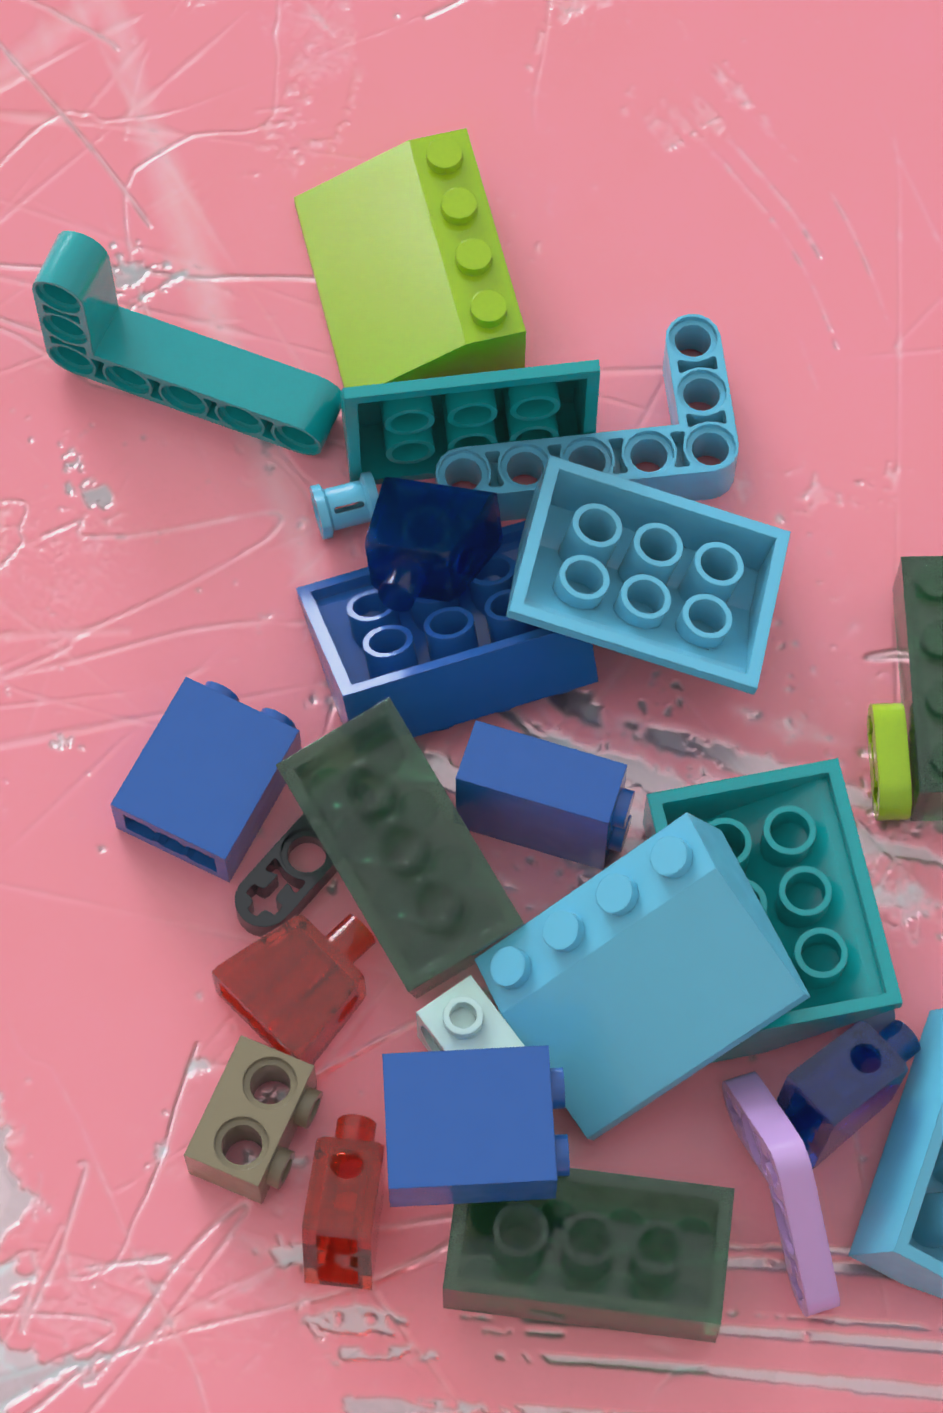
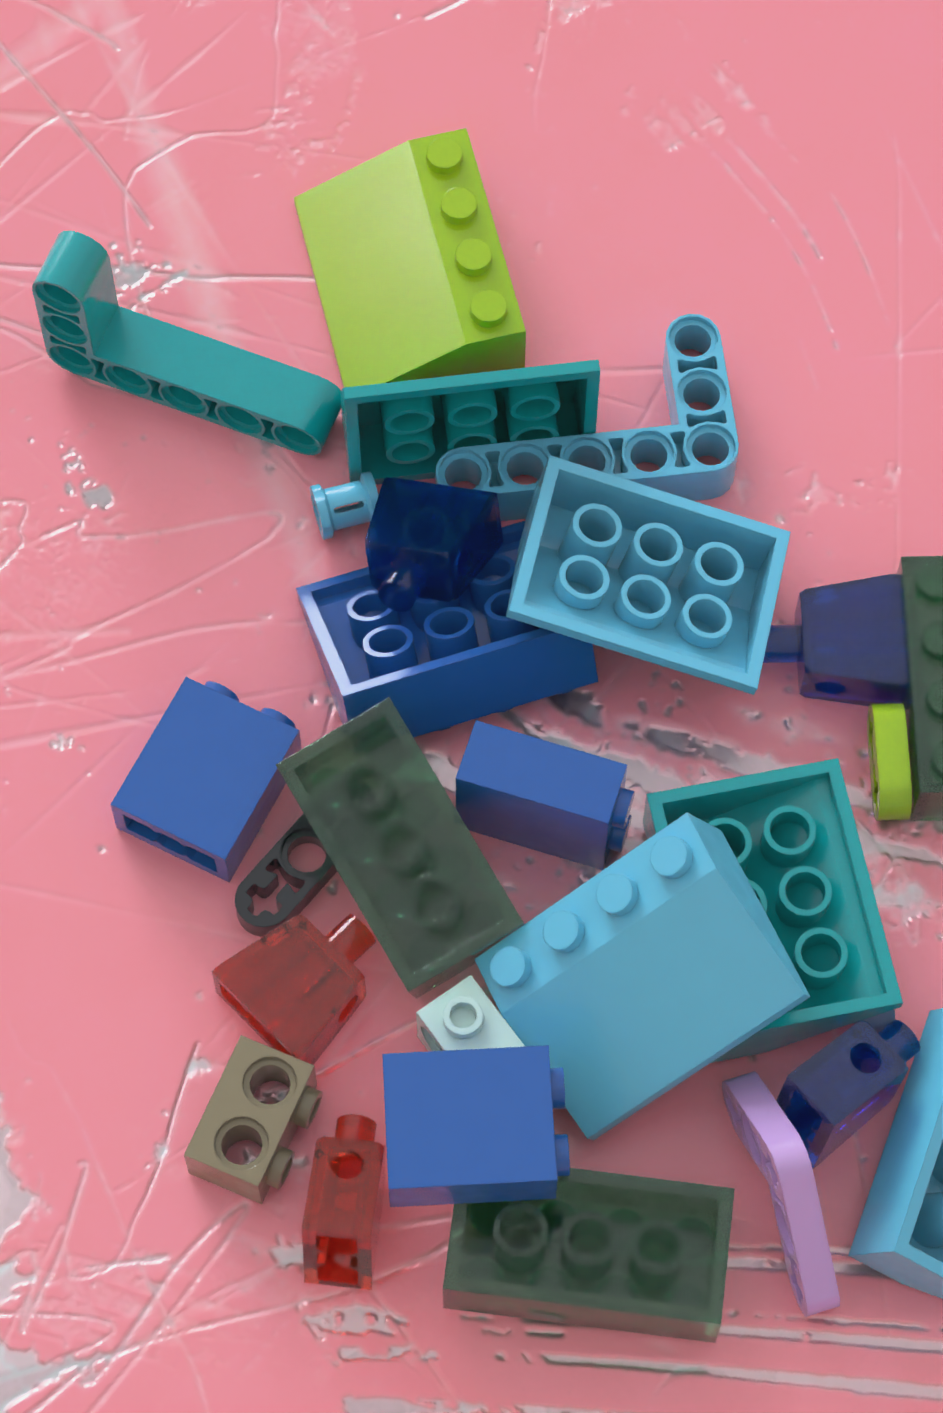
none -> clear blue torso [763,574,909,706]

